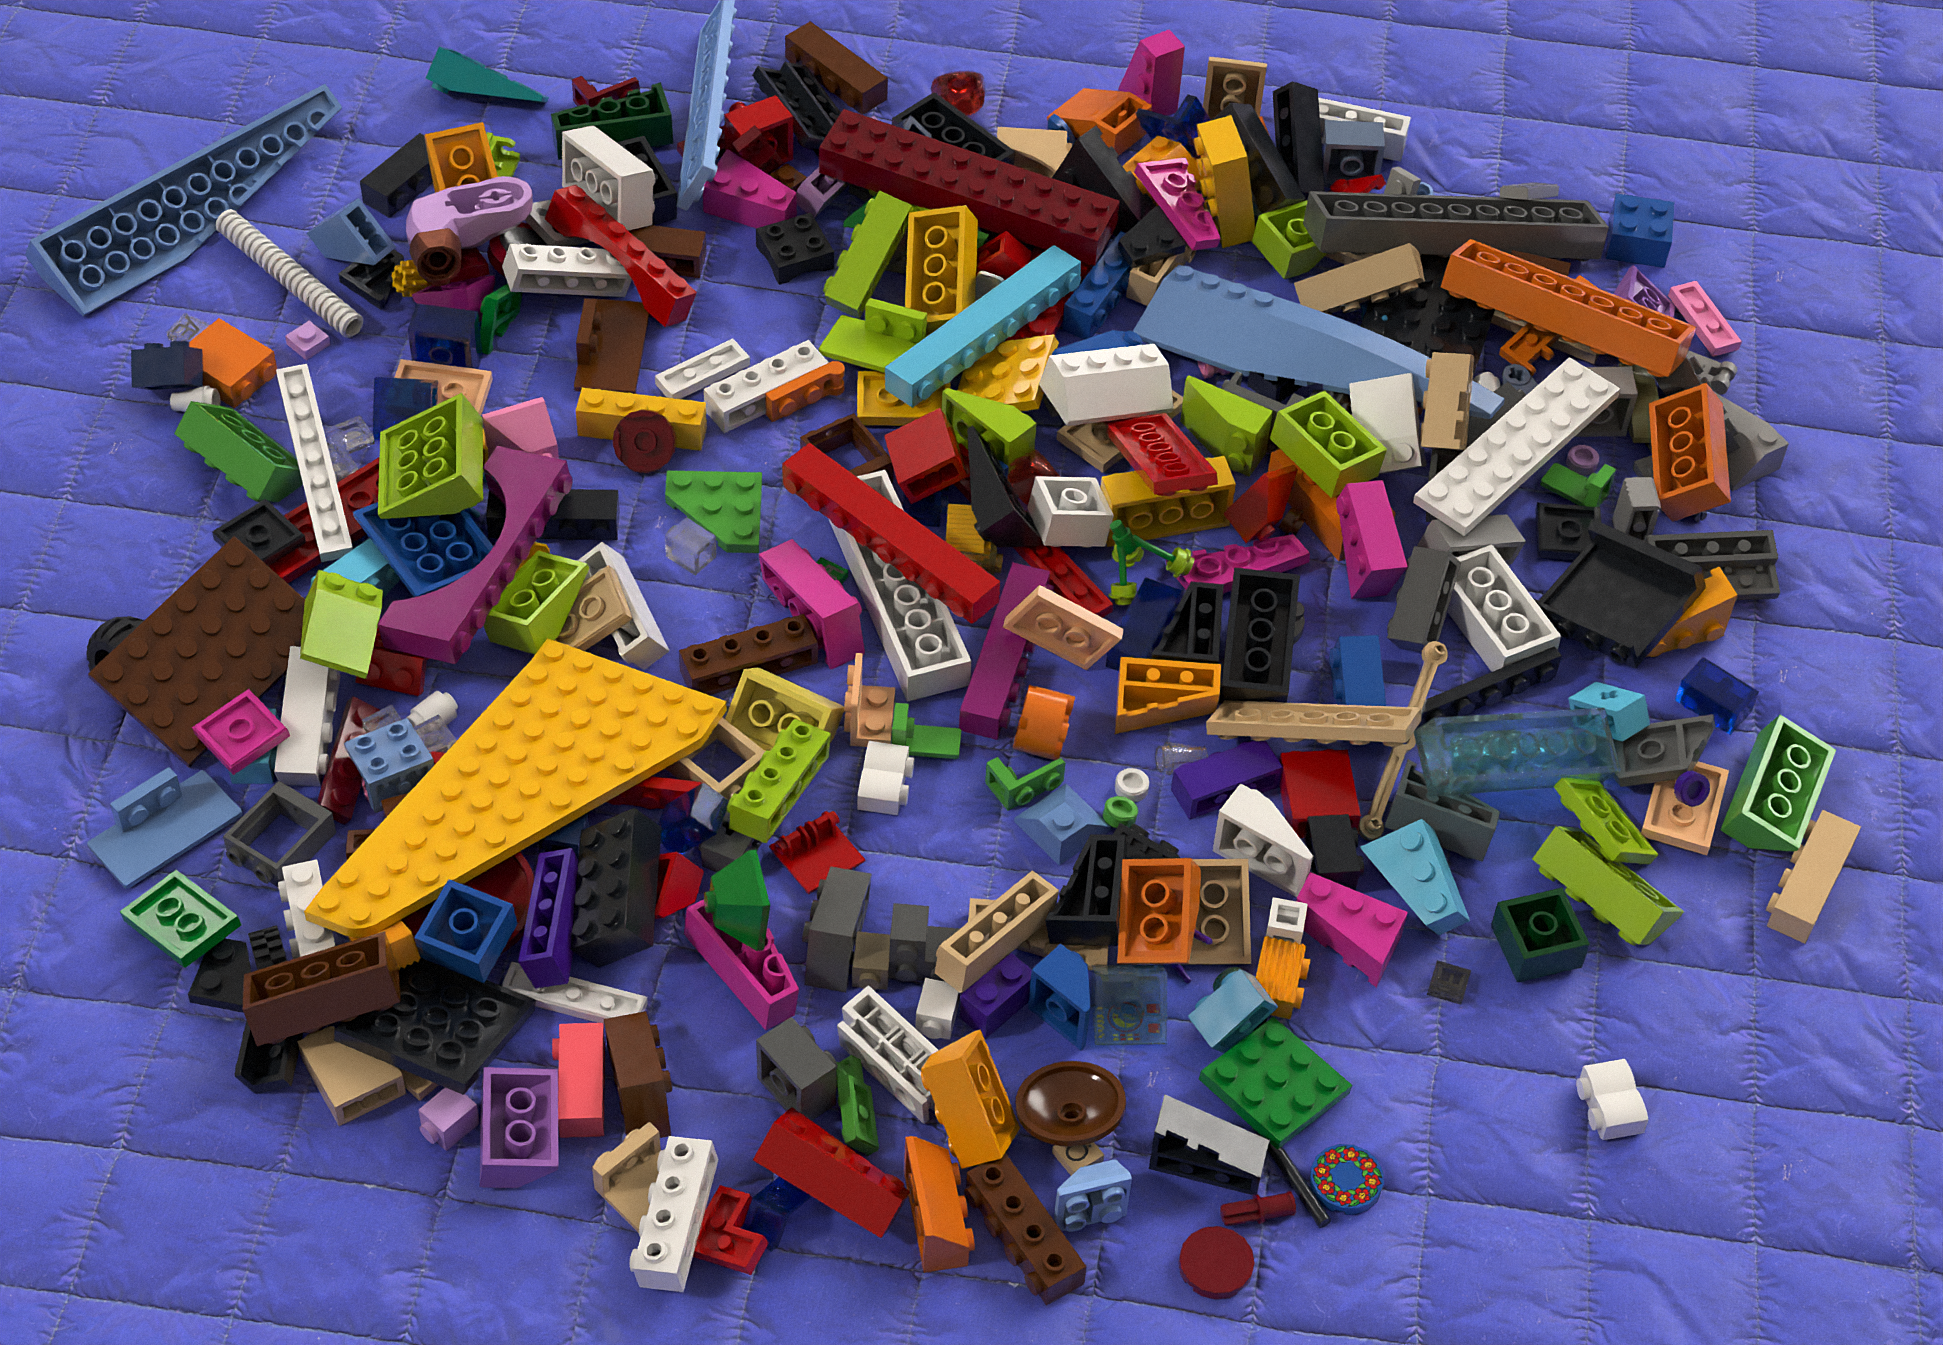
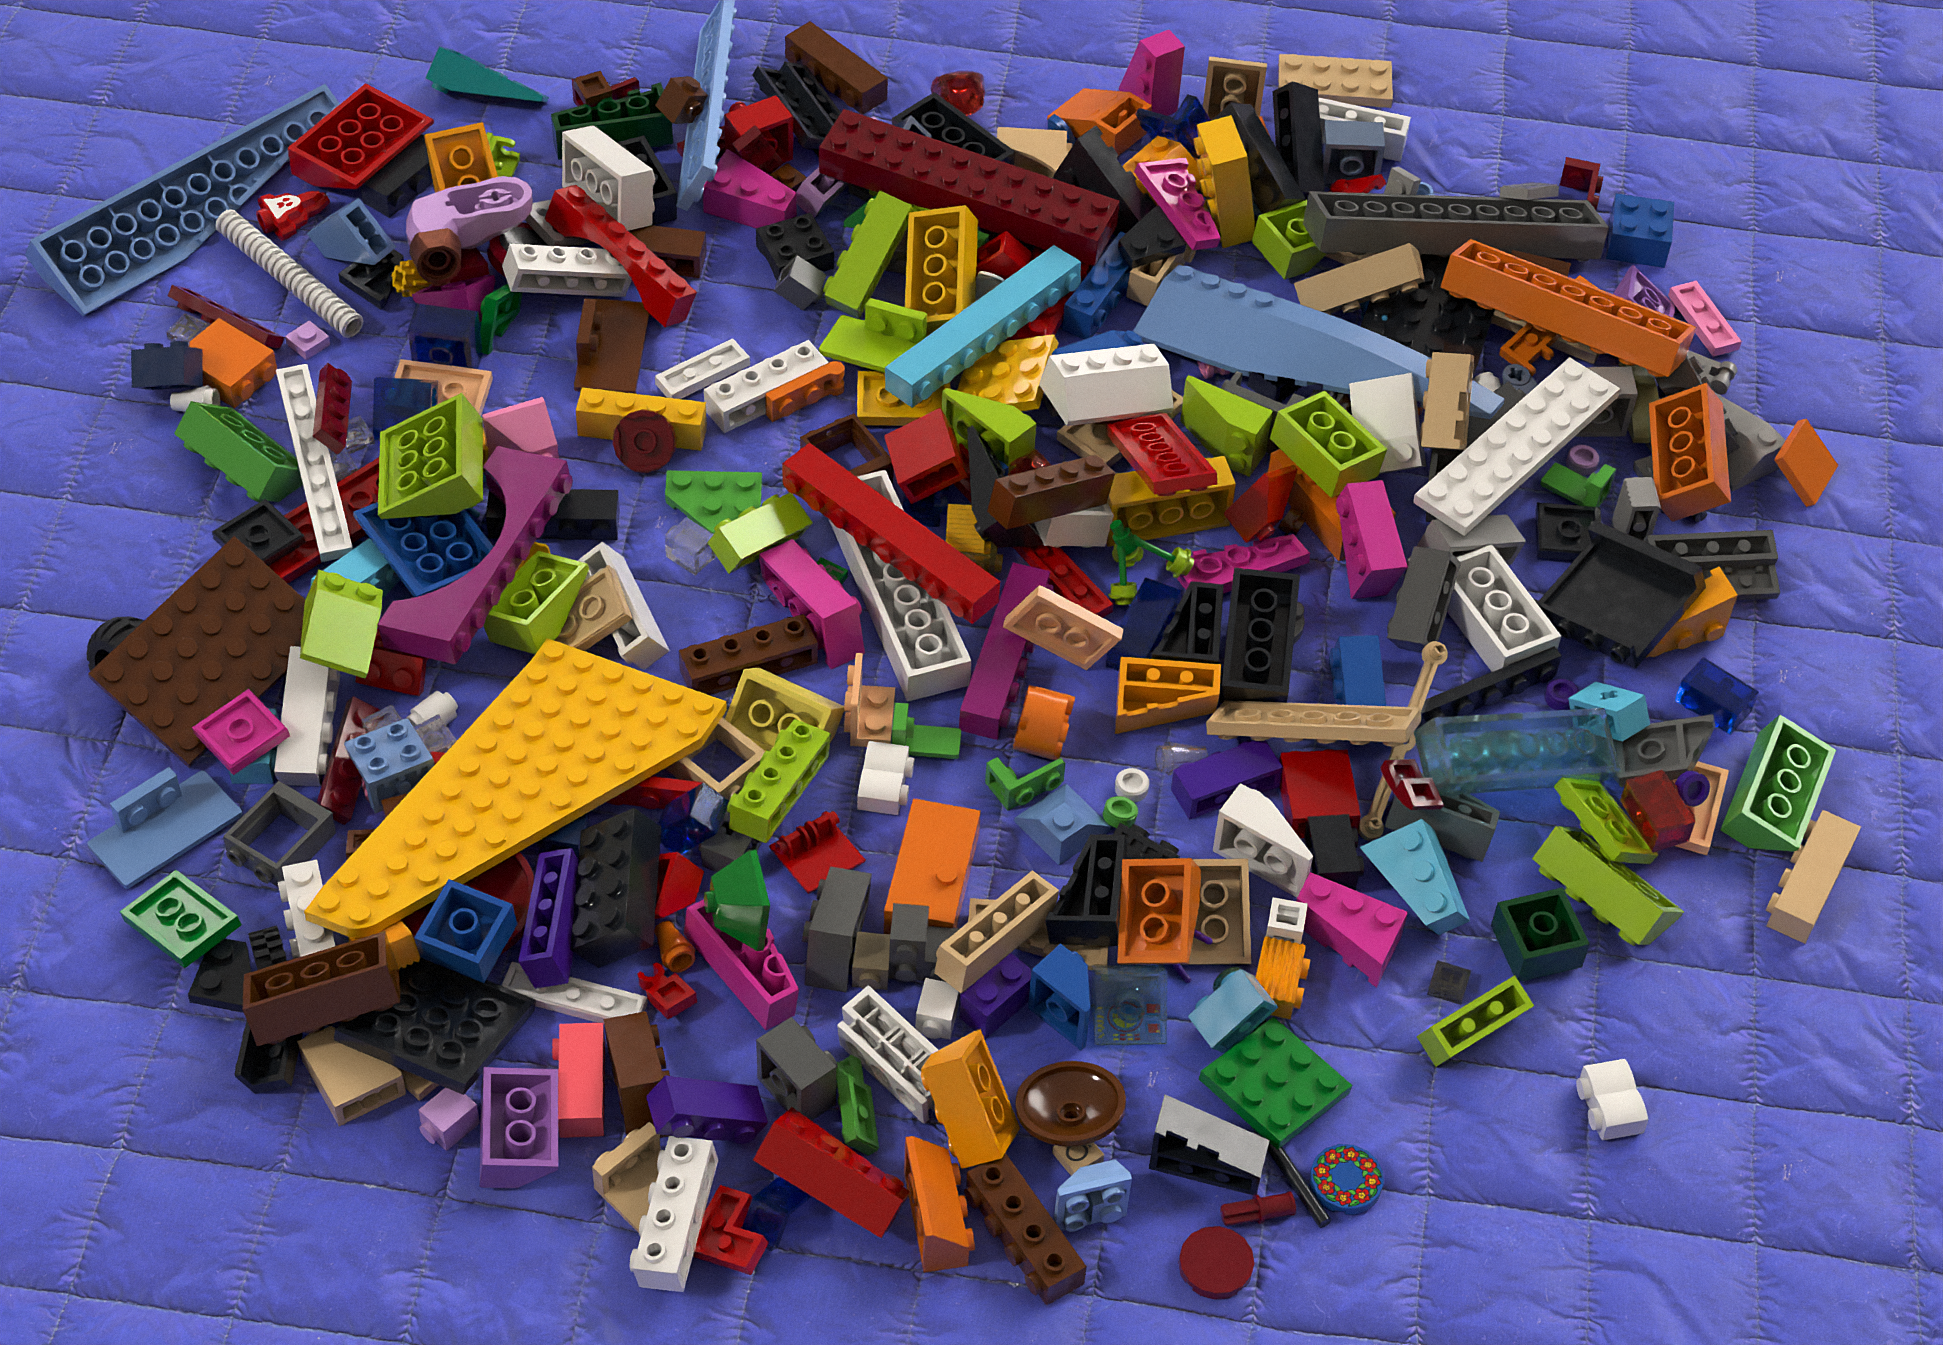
none -> dark red plate [168,285,285,348]
none -> red rock [256,191,330,241]
none -> red slope [288,83,434,189]
none -> dark red plate [312,363,352,455]
none -> reddish brown plate [574,71,612,105]
none -> red plate [637,962,697,1020]
none -> dark purple brick [646,1076,768,1144]
none -> orange cone [654,921,695,973]
none -> reddish brown brick [655,76,708,124]
none -> lime brick [707,492,813,574]
none -> dark grey brick [774,255,826,310]
none -> orange brick [883,798,981,935]
none -> reddish brown brick [987,455,1116,529]
none -> tan plate [1278,54,1393,108]
none -> dark red slope [1380,759,1444,810]
none -> lime brick [1416,975,1534,1067]
none -> dark purple tile [1544,679,1579,712]
none -> dark red bracket [1559,157,1604,210]
none -> clear red brick [1620,769,1696,853]
none -> orange tile [1774,418,1838,507]

